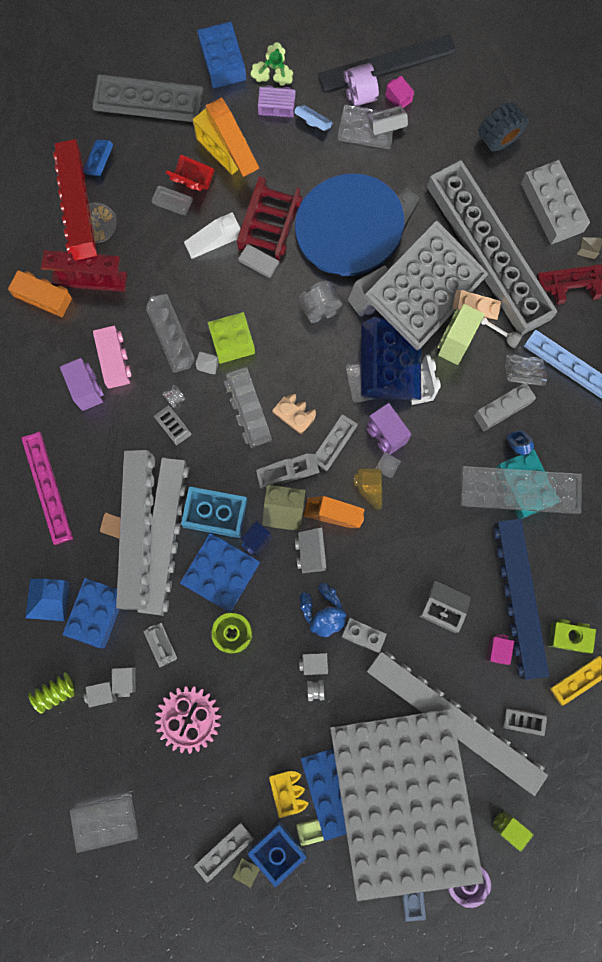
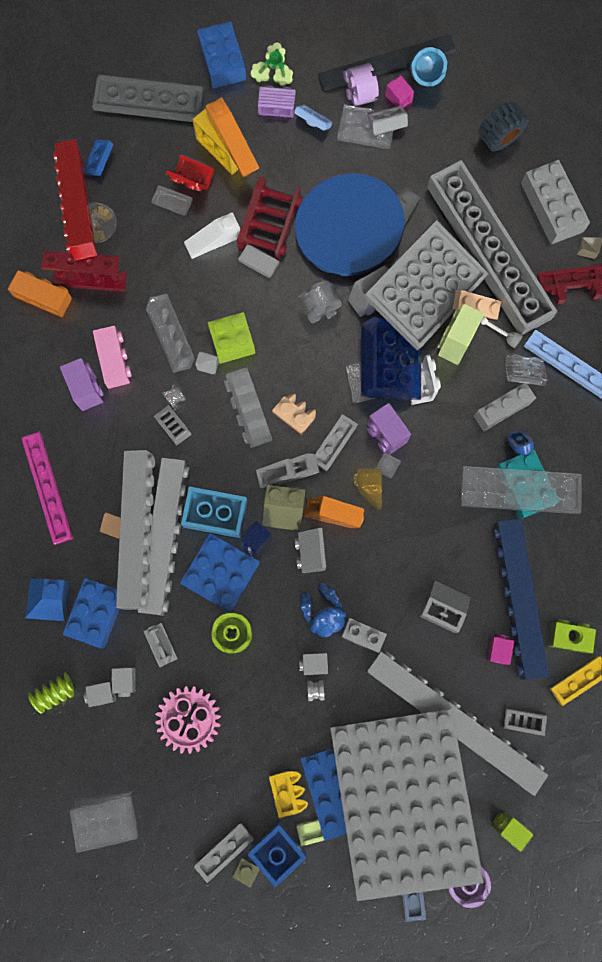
none -> dark azure cylinder [409,47,447,86]

